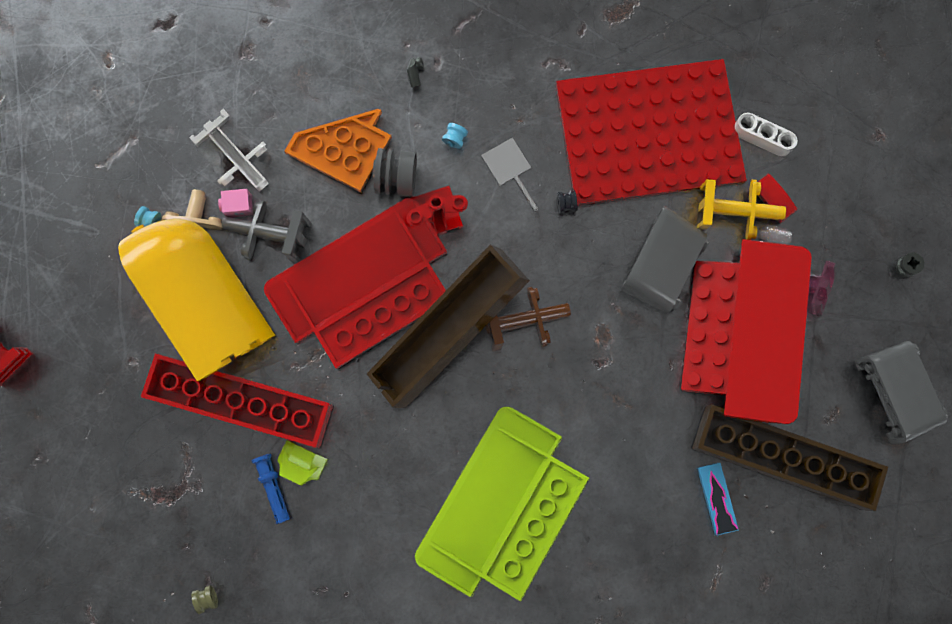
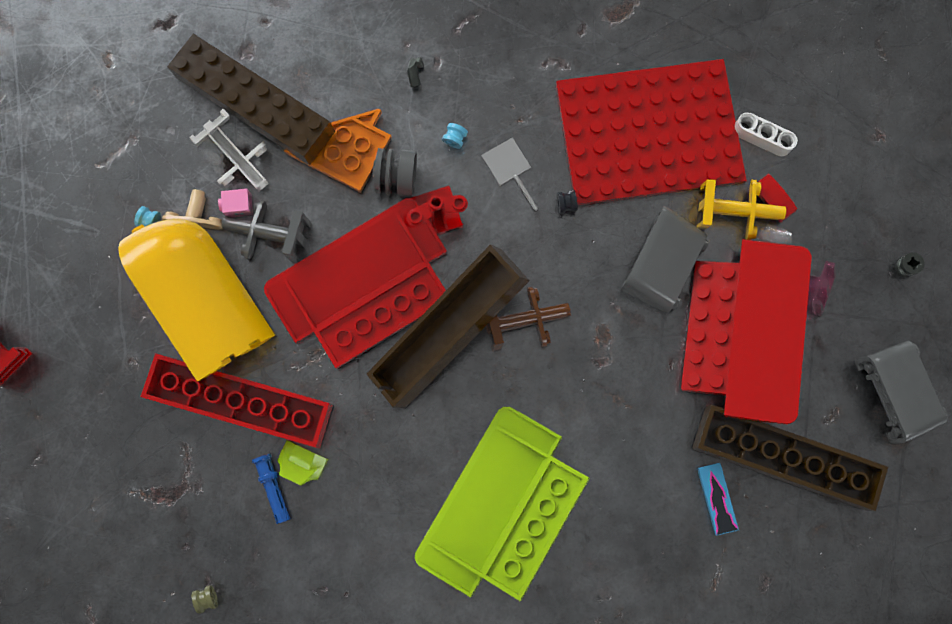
none -> dark brown brick [167,33,335,166]

